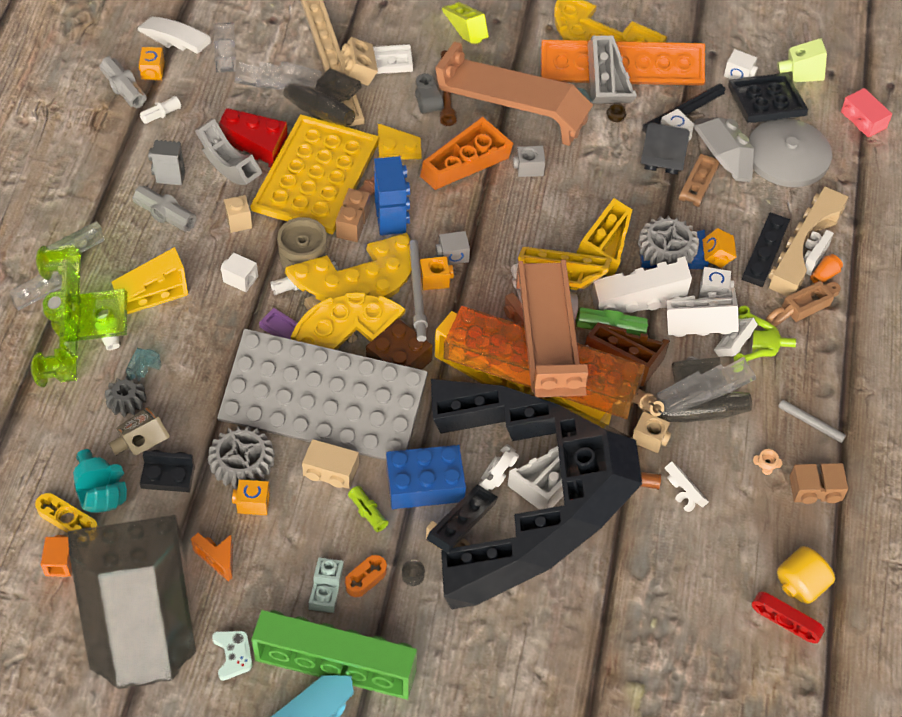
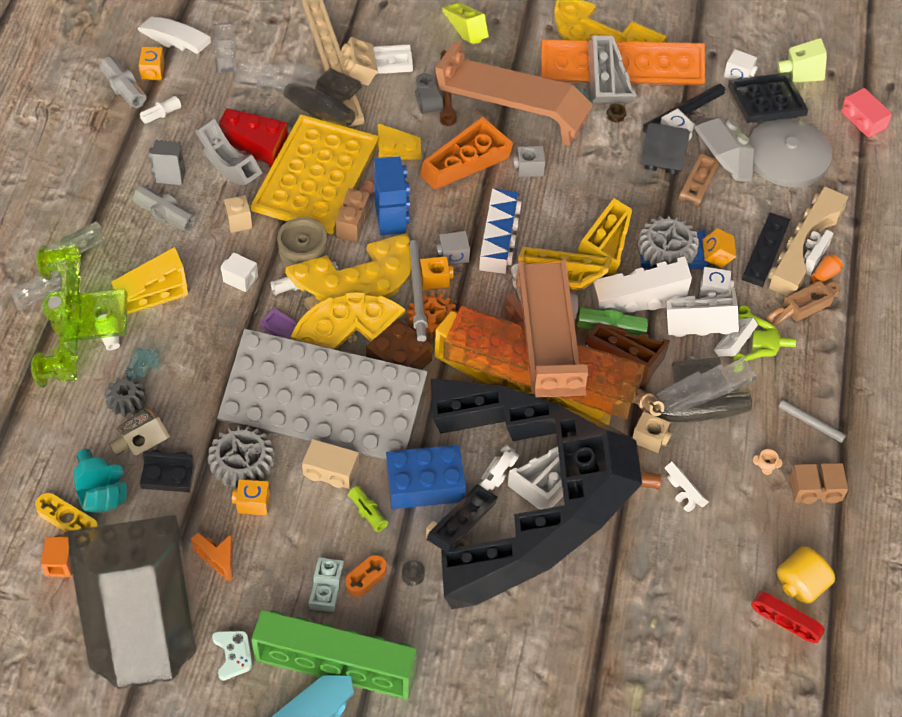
none -> orange gear [407,292,457,339]
none -> white brick [479,189,522,274]

